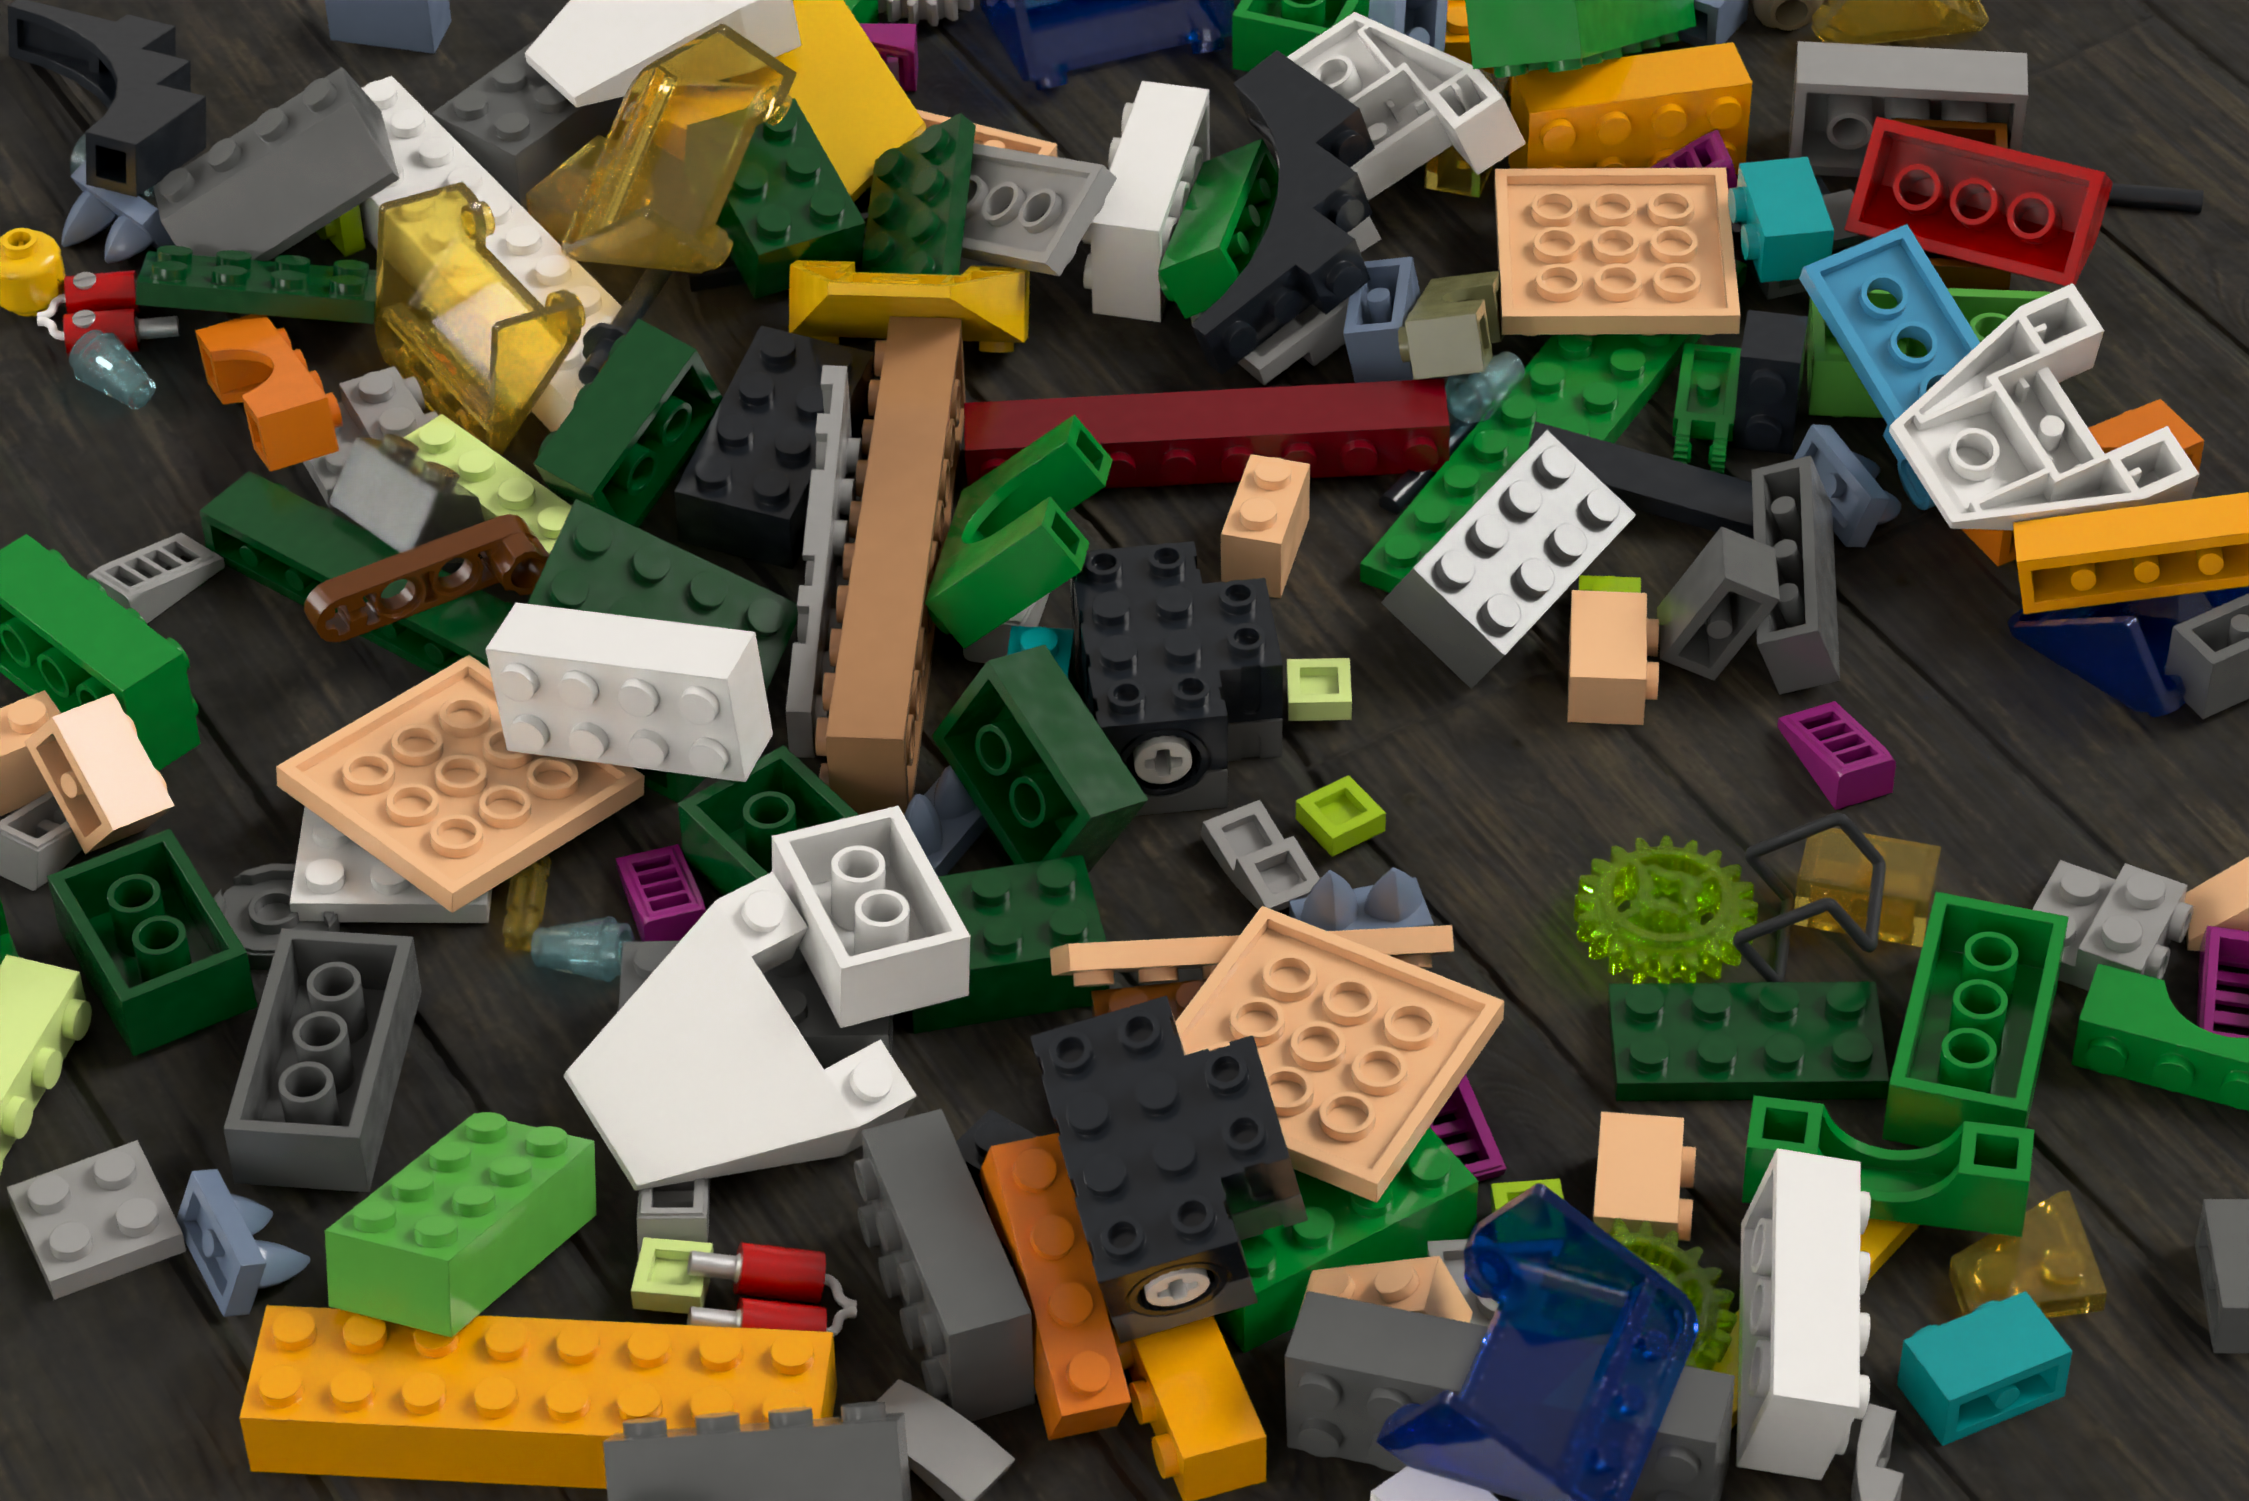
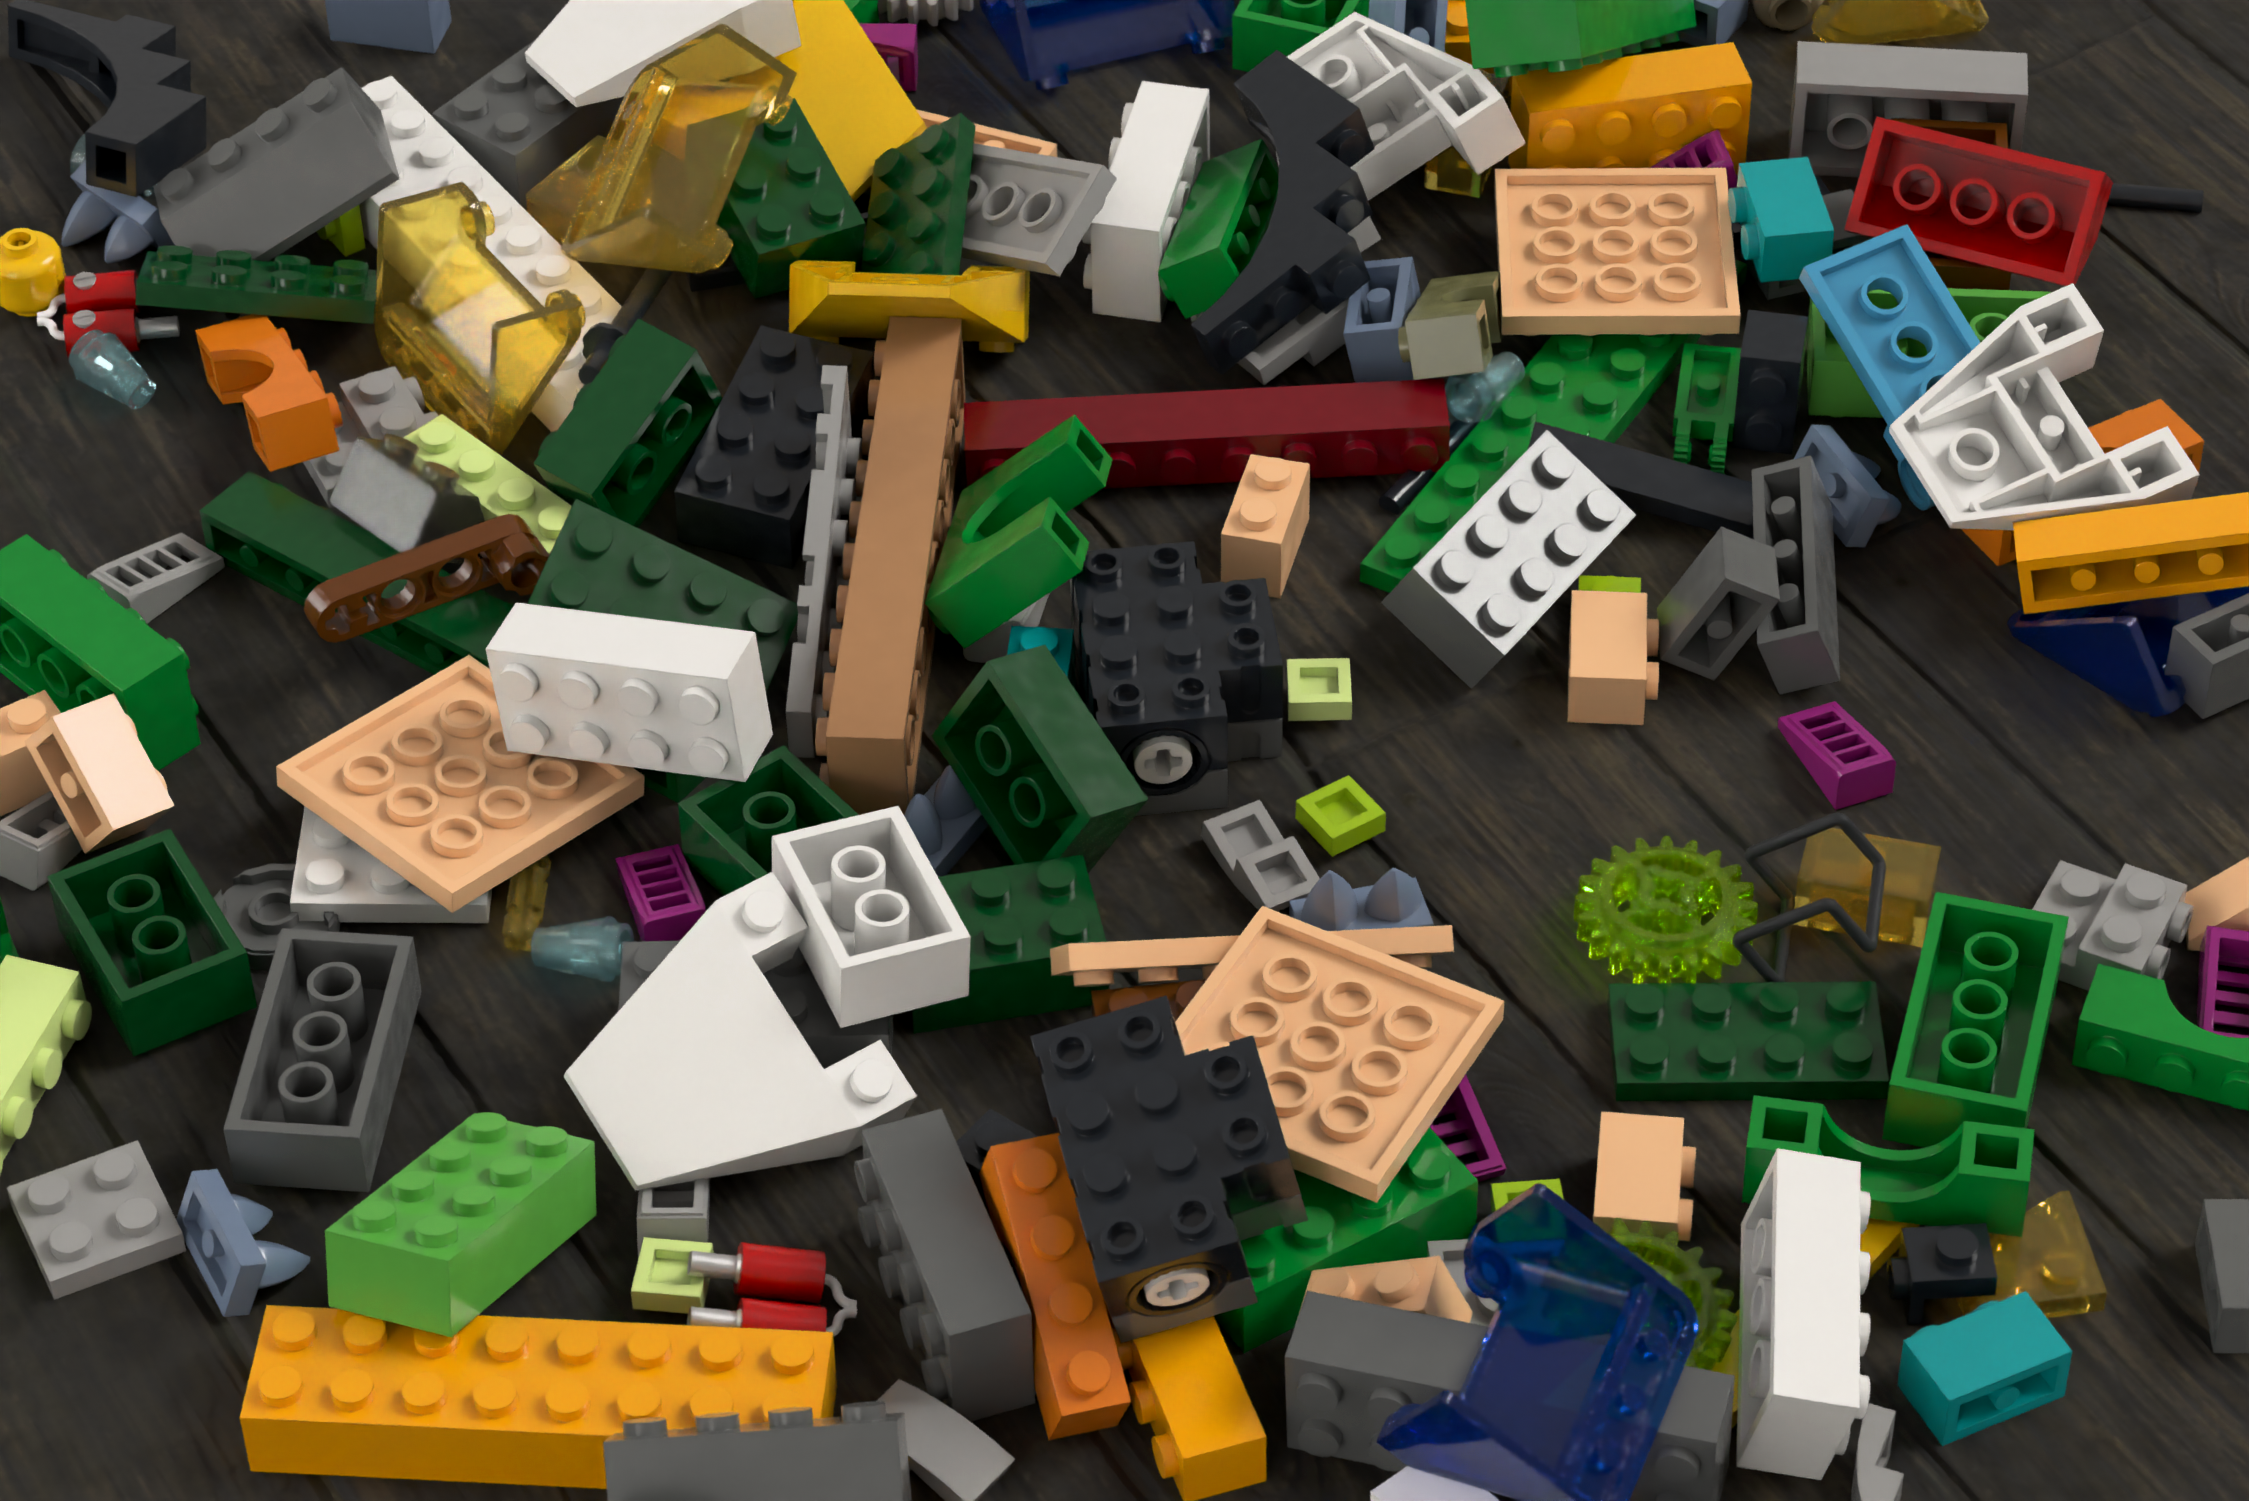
none -> black bracket [1887,1223,1998,1325]

